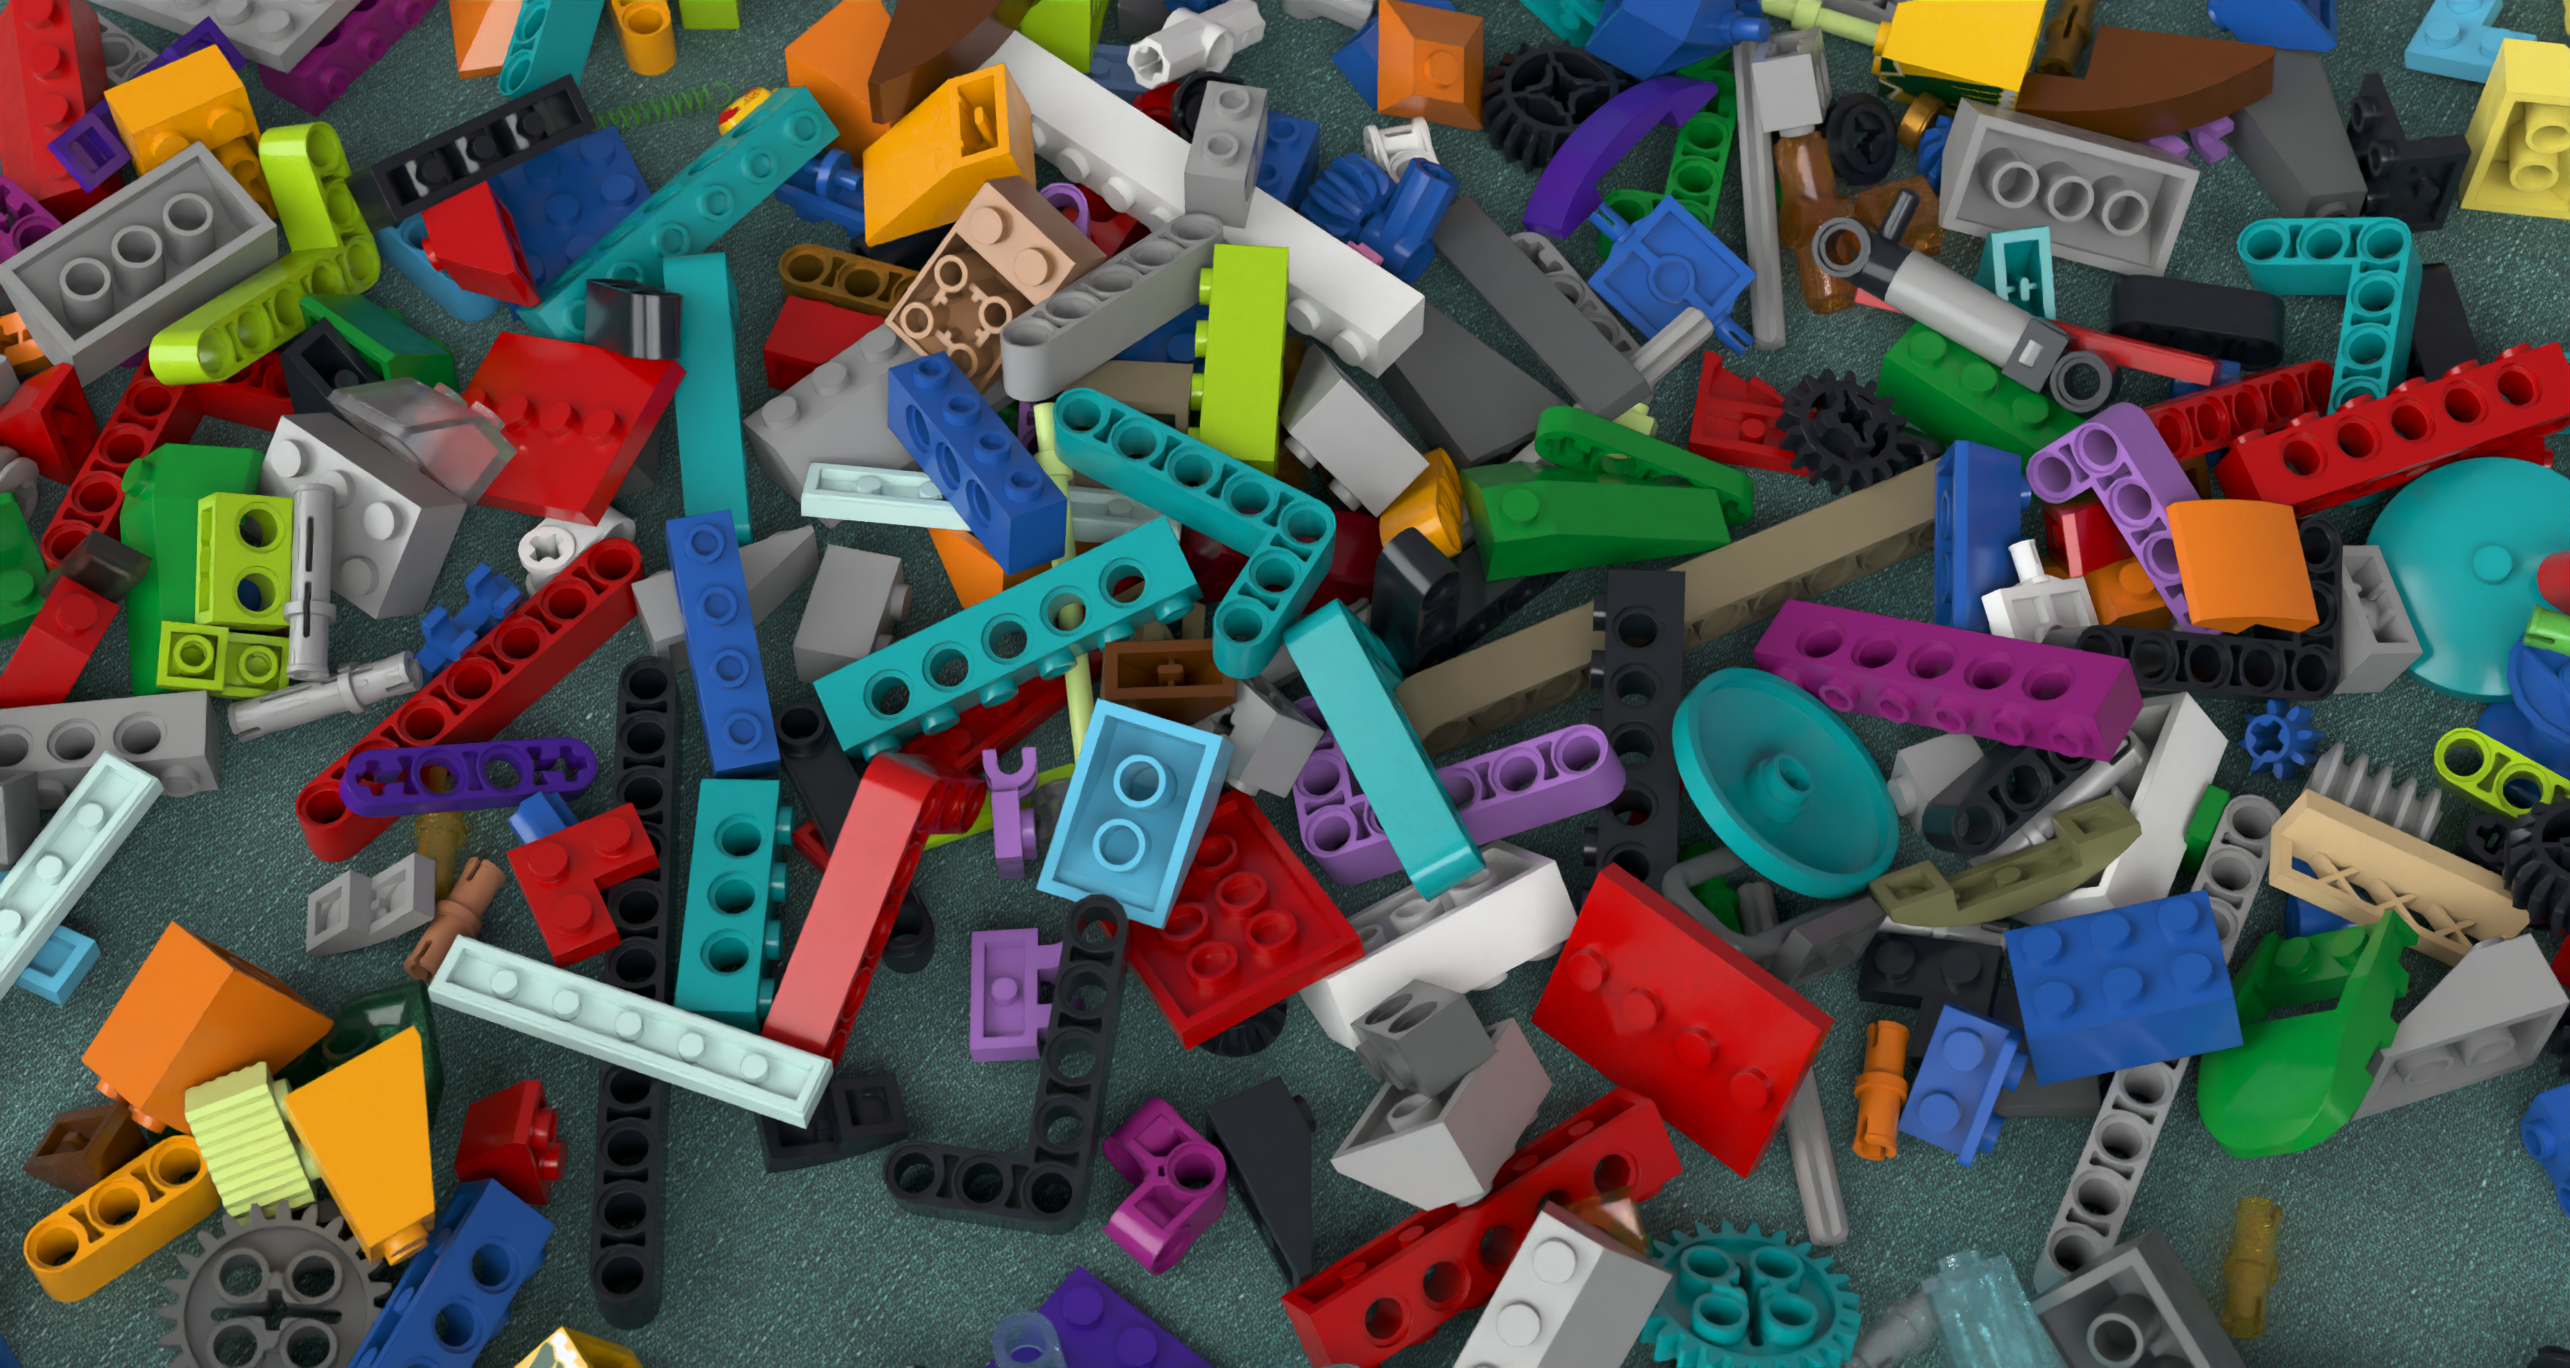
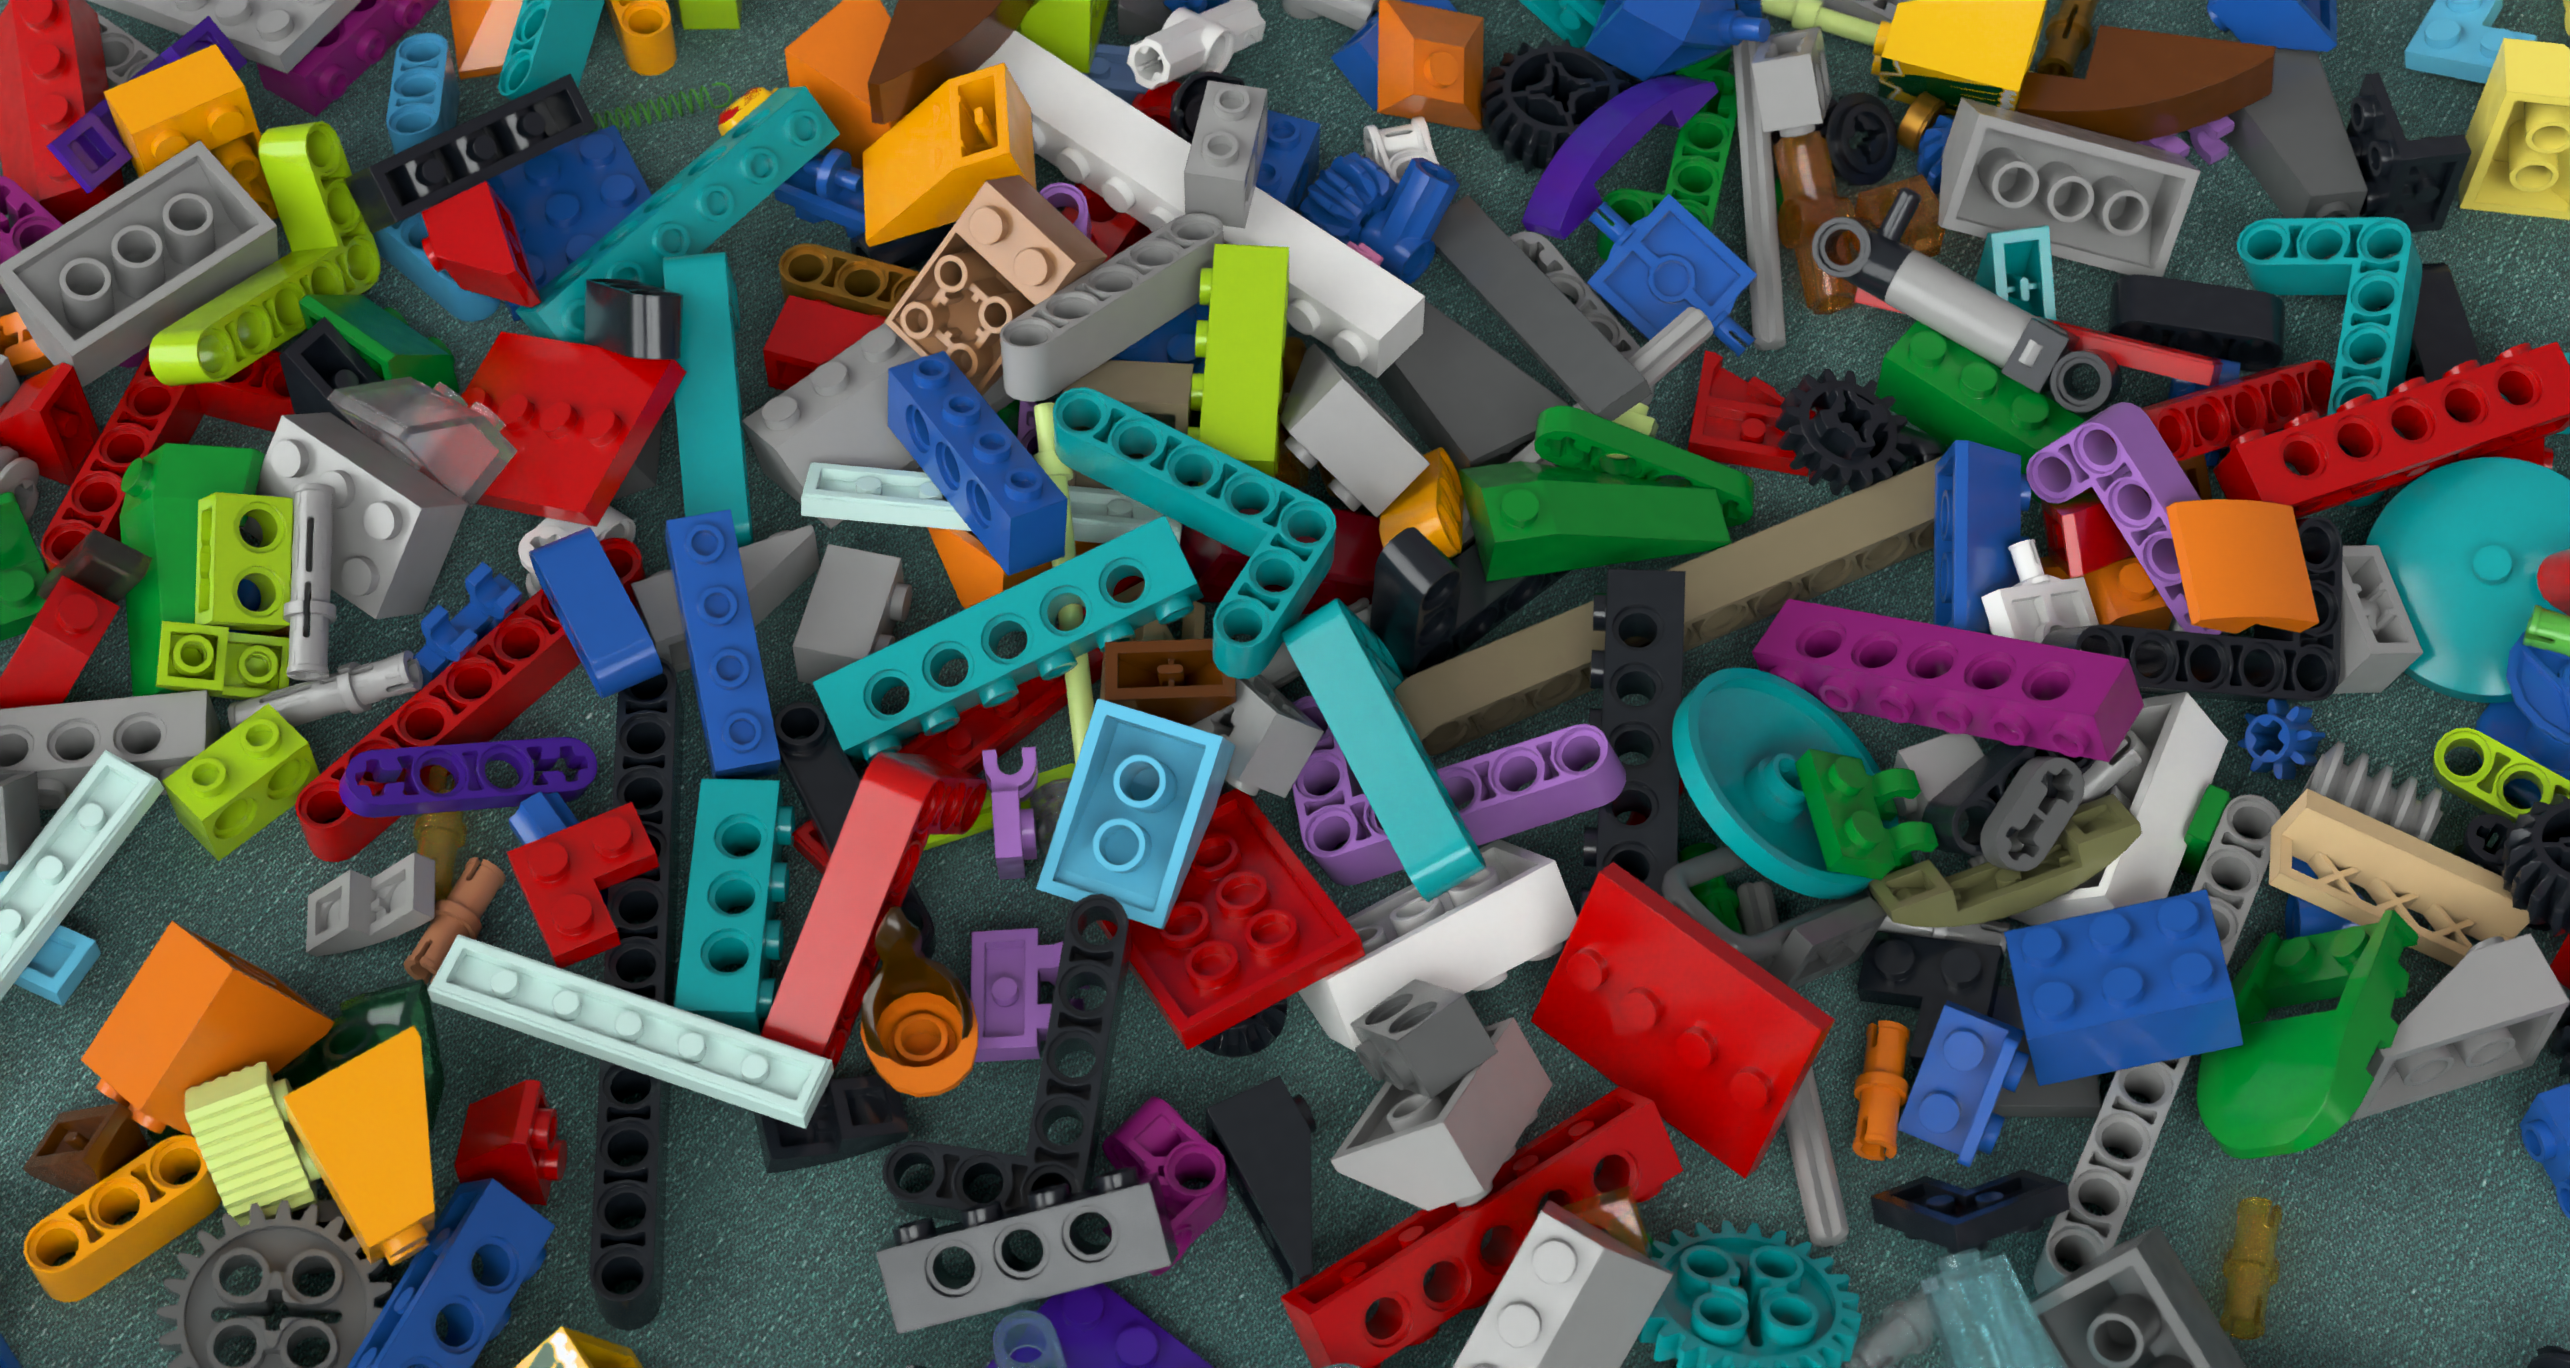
none -> lime brick [162,703,320,862]
none -> dark azure beam [386,33,460,154]
none -> blue beam [529,527,663,699]
none -> piece [860,906,978,1097]
none -> brick [876,1166,1179,1334]
none -> green plate [1795,748,1939,880]
none -> black plate [1870,1169,2070,1255]
none -> dark grey beam [1980,756,2085,871]

